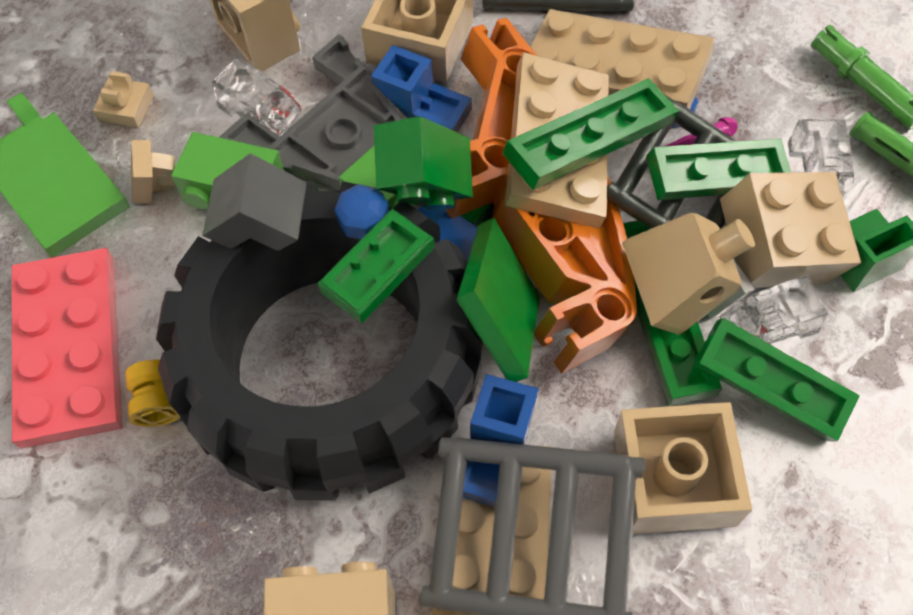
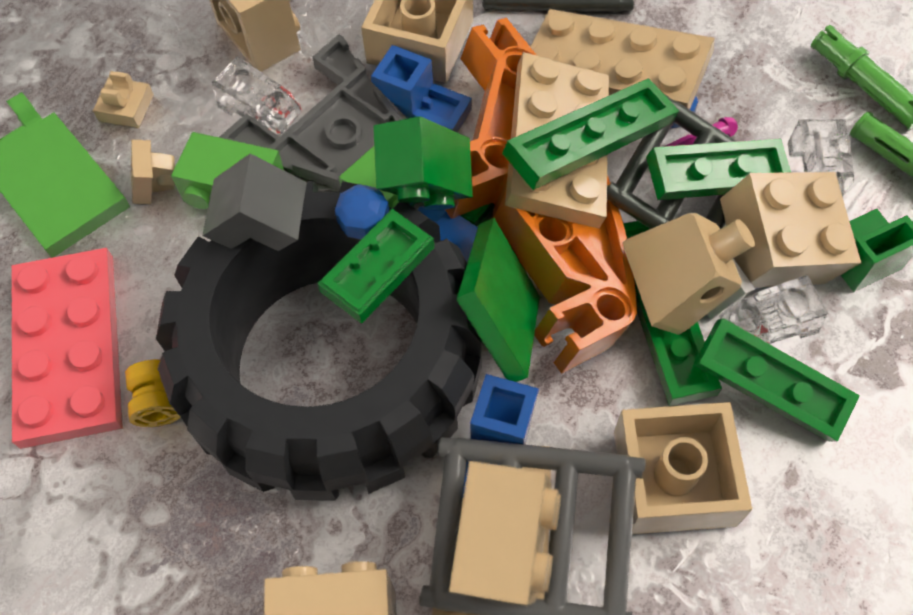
none -> tan brick [449,461,561,605]

